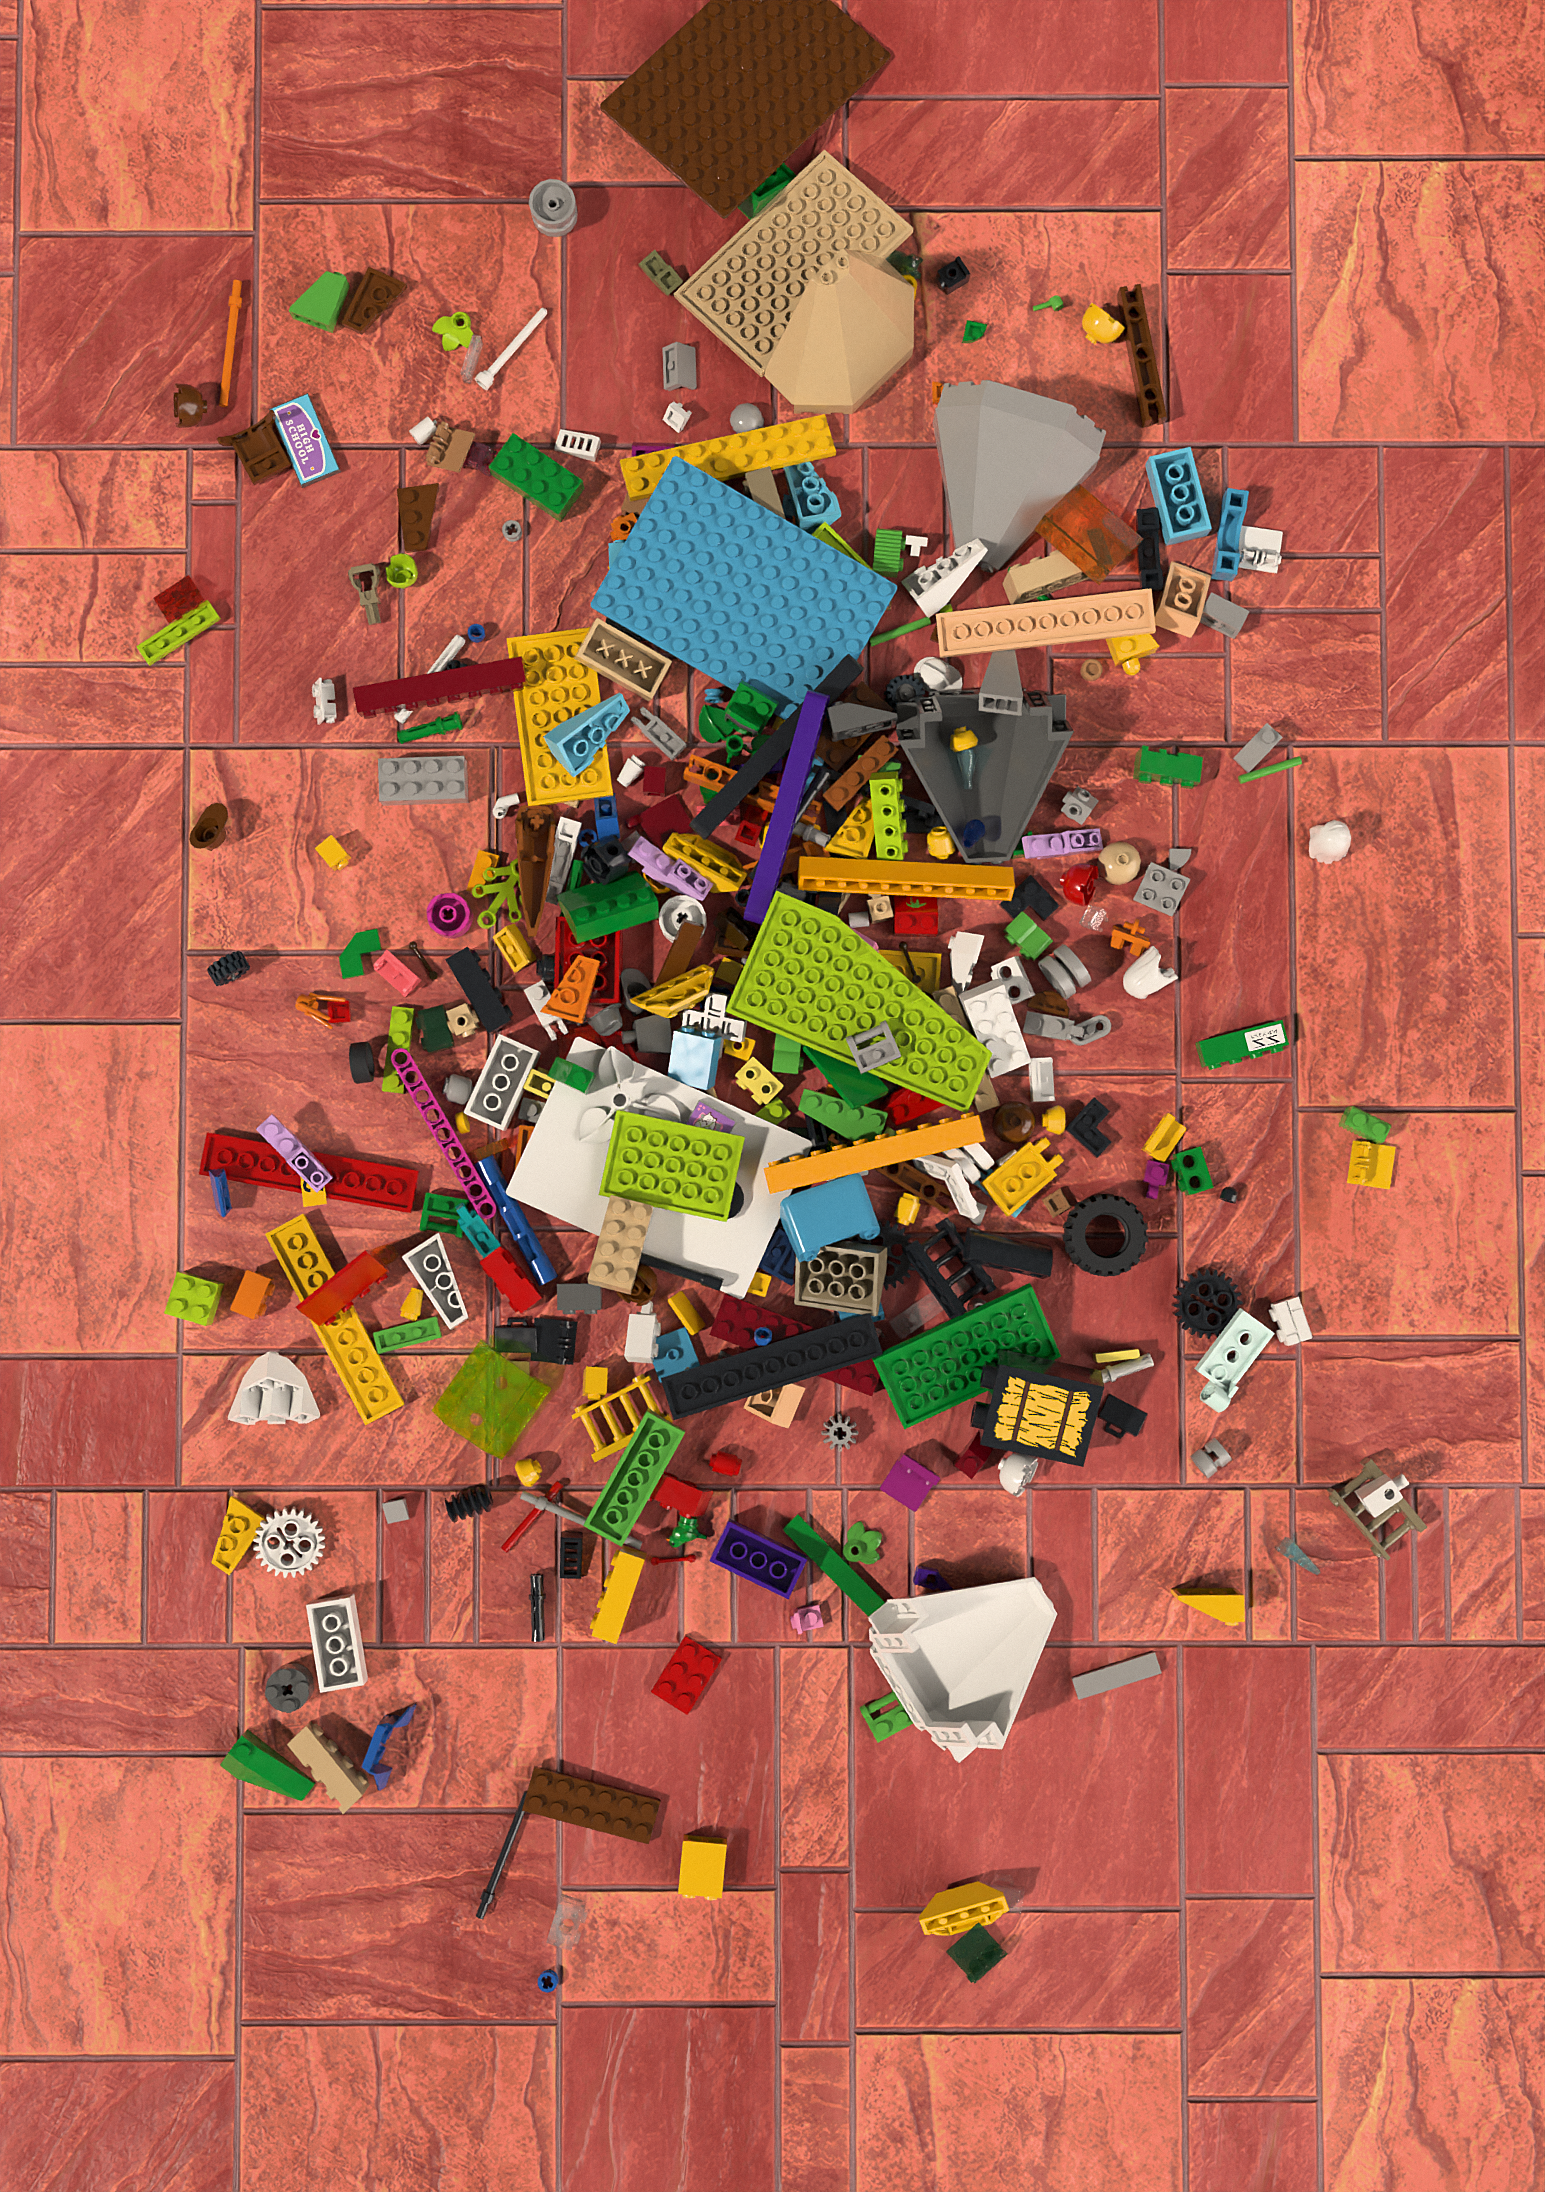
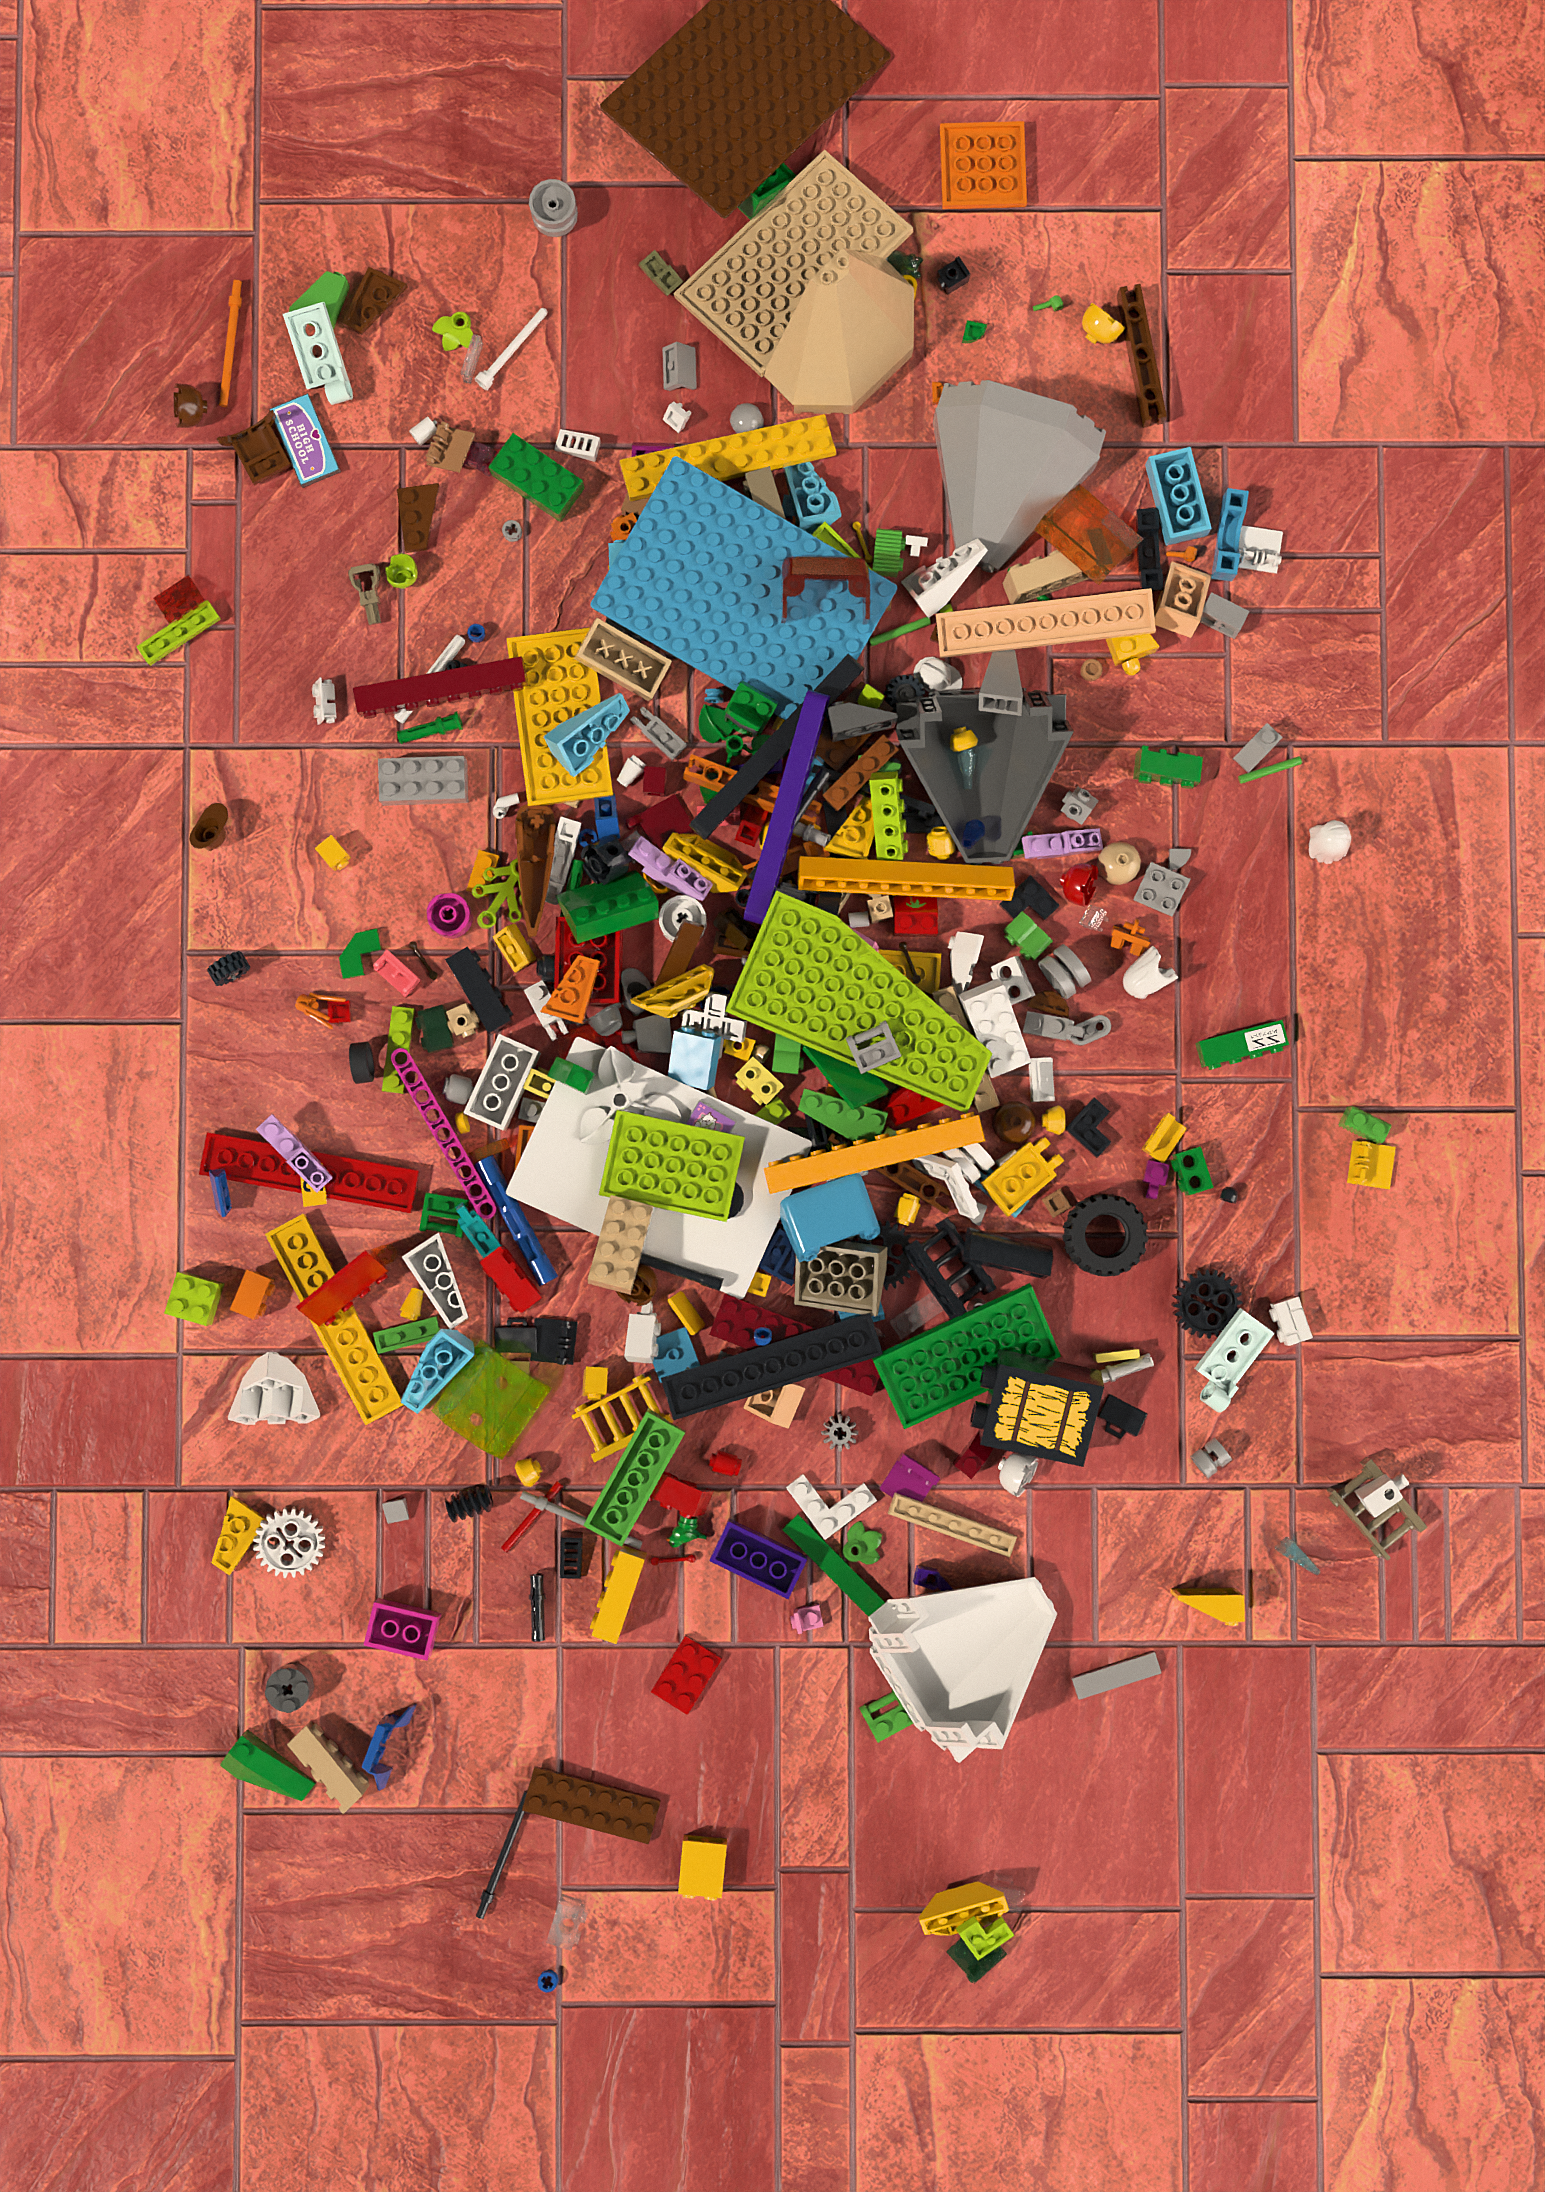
white brick [306,1593,368,1693] -> none
dark grey brick [557,1283,602,1314] -> none
yellow tile [715,957,744,985] -> none
none -> light aqua hinge [283,302,353,405]
none -> dark pink brick [363,1598,441,1661]
none -> medium azure wedge [401,1329,475,1414]
none -> tan hinge [752,1044,771,1063]
none -> clear red windscreen [781,557,870,625]
none -> white plate [786,1474,877,1540]
none -> yellow hinge [852,521,873,563]
none -> lime slope [857,684,884,709]
none -> tan tile [888,1492,1017,1557]
none -> orange plate [939,121,1027,209]
none -> lime plate [956,1916,1014,1960]
none -> orange hand [1166,546,1197,562]

